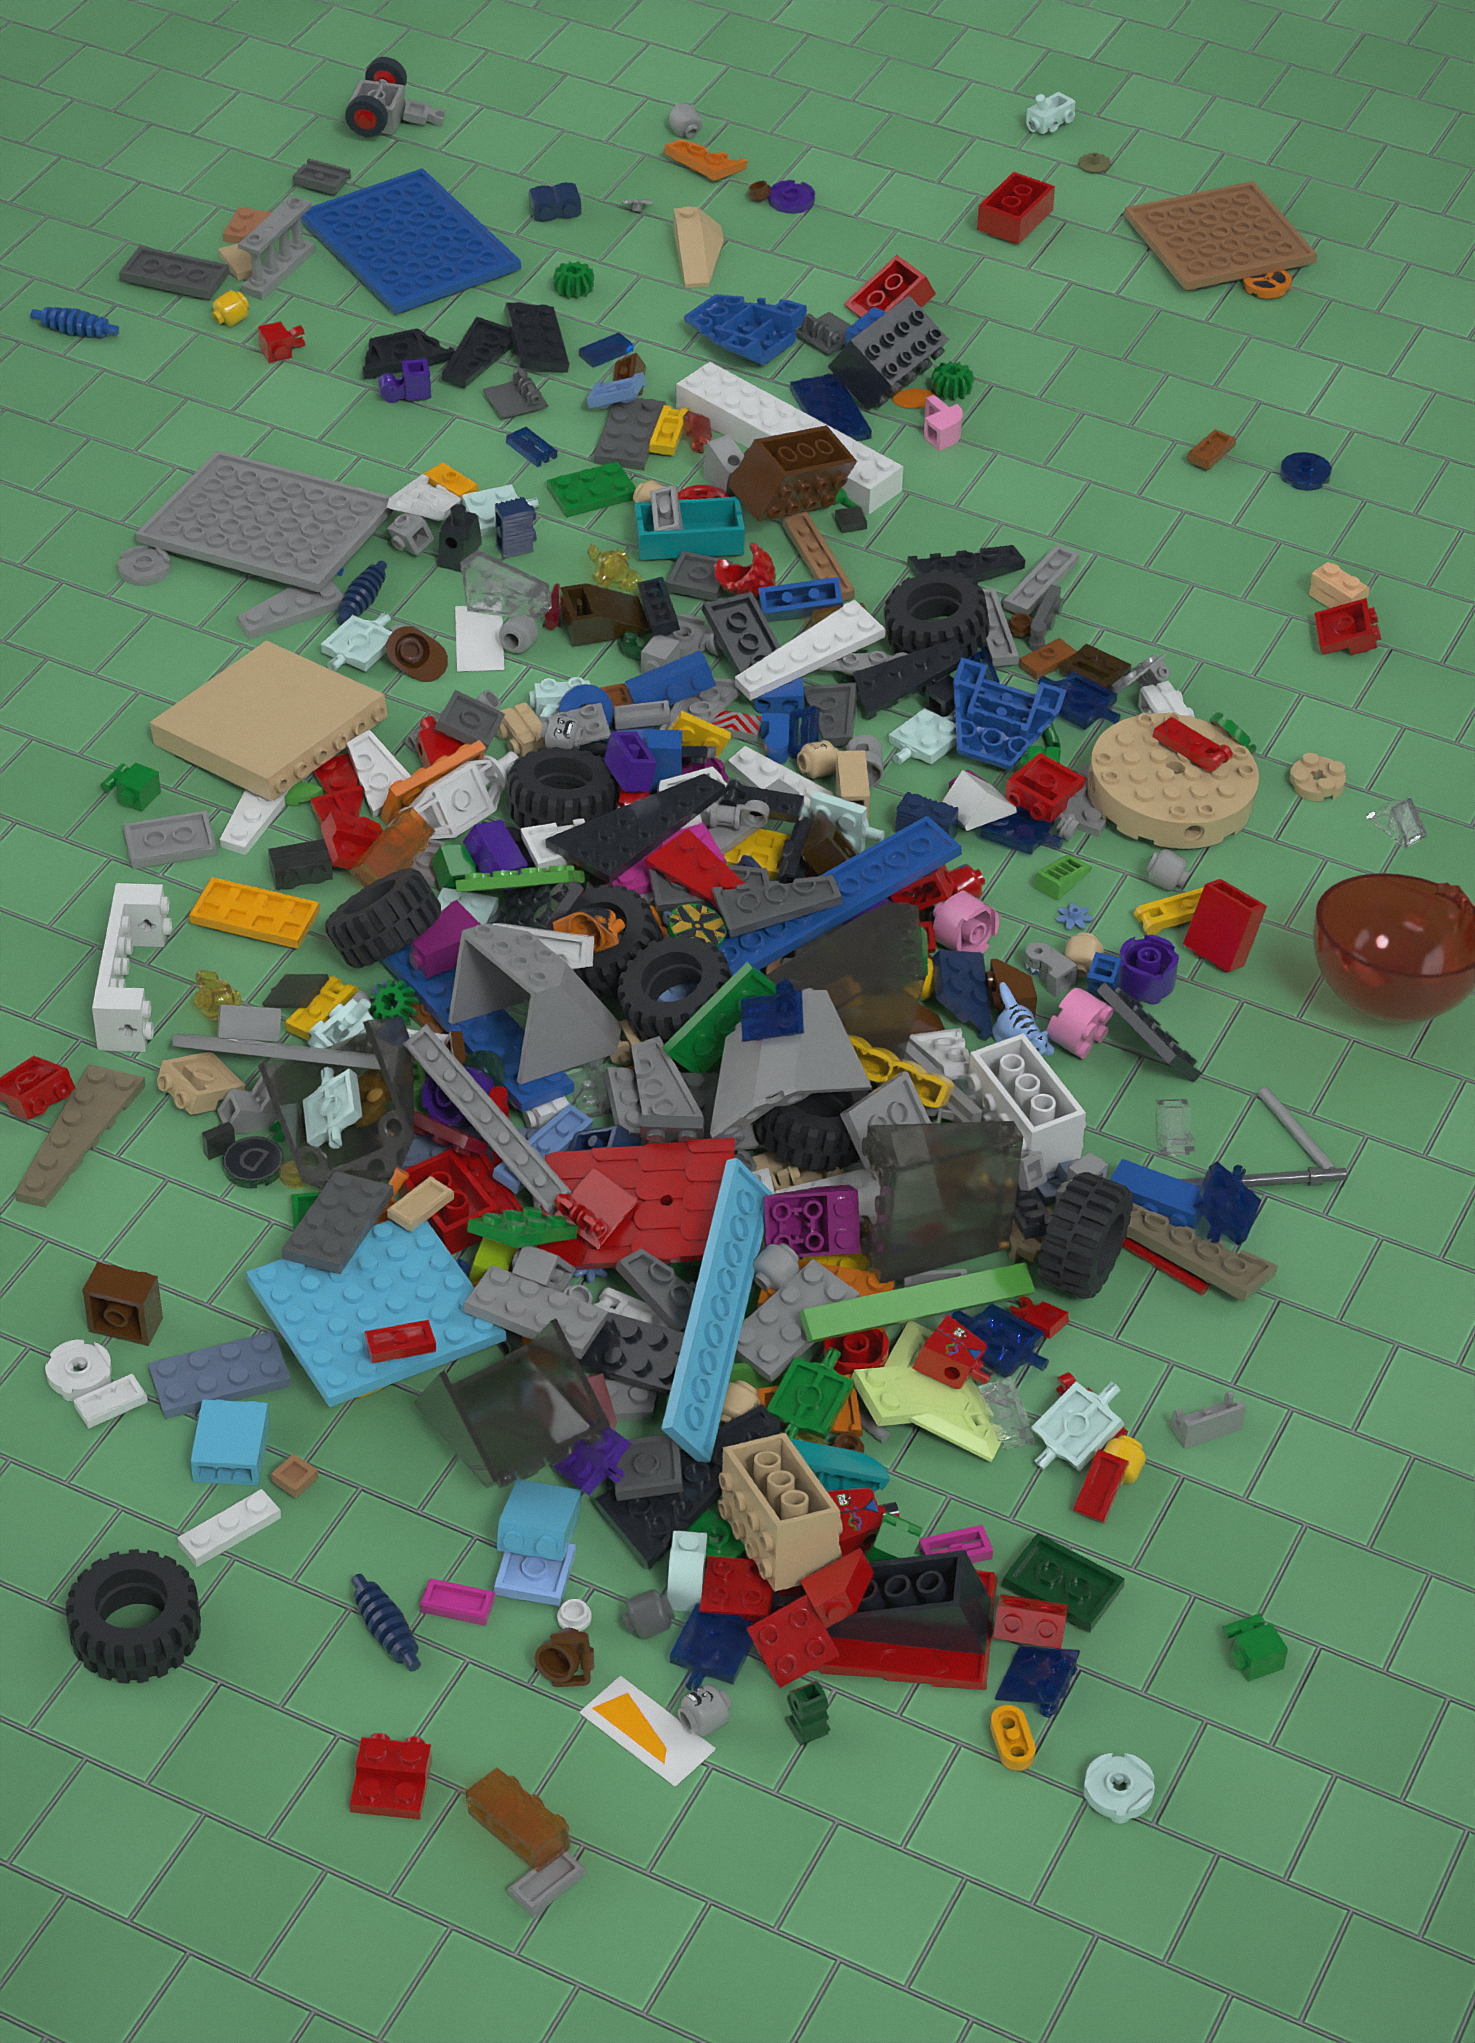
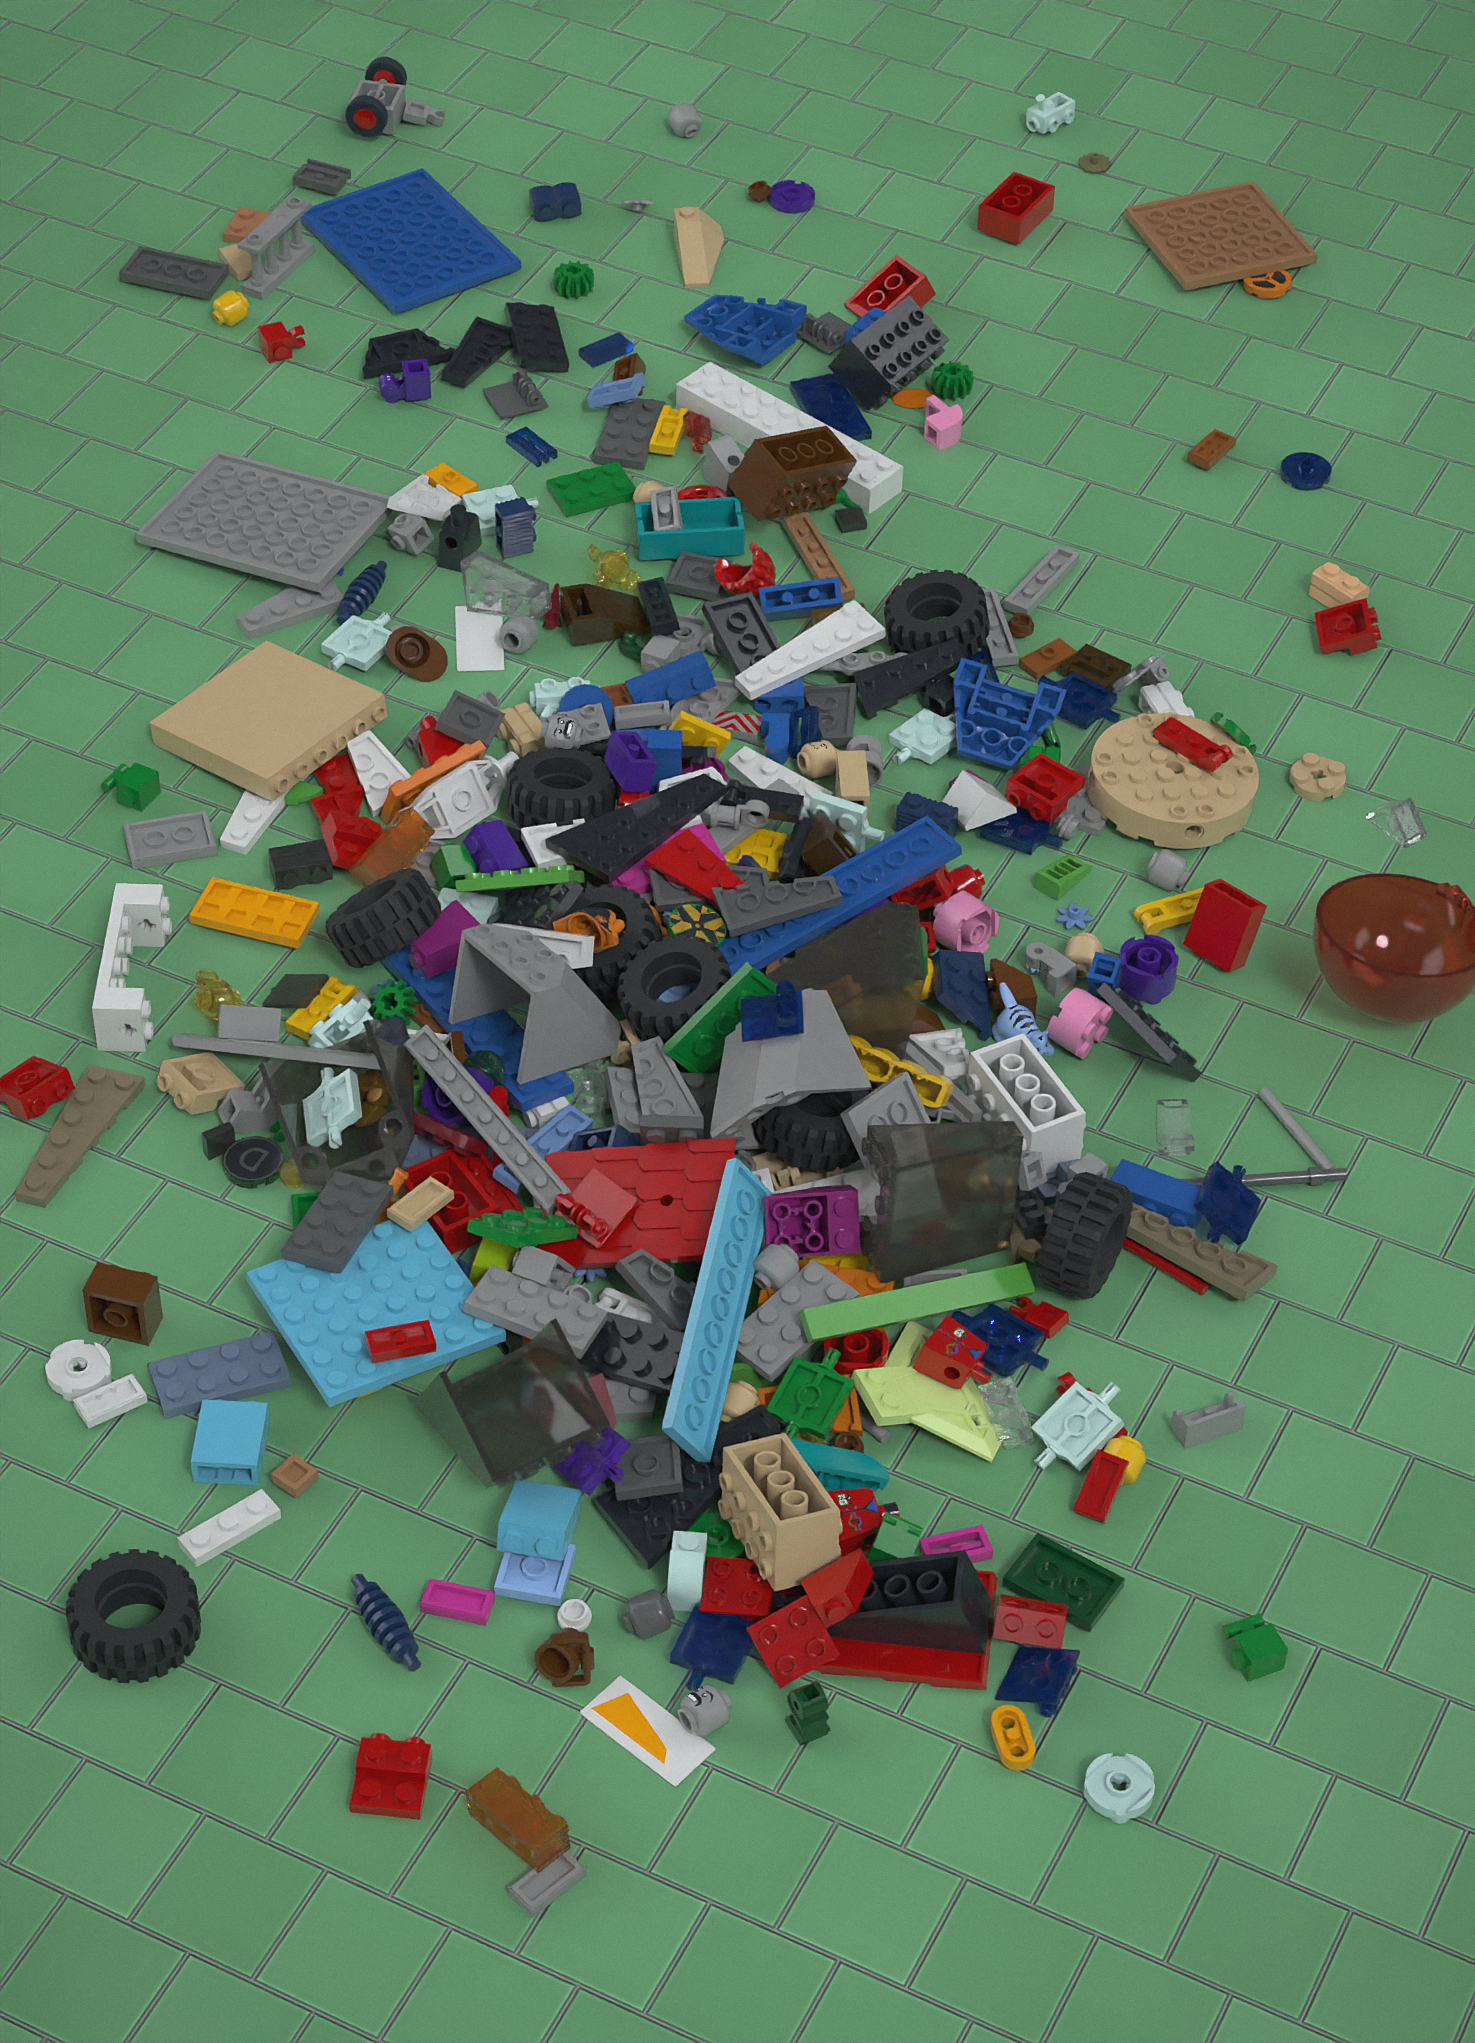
blue piece [31,307,119,338] -> none
light grey tile [117,545,171,586] -> none
orange wing [664,139,748,181] -> none
black wing [907,545,1026,582] -> none
dark grey plate [1029,585,1064,651] -> none

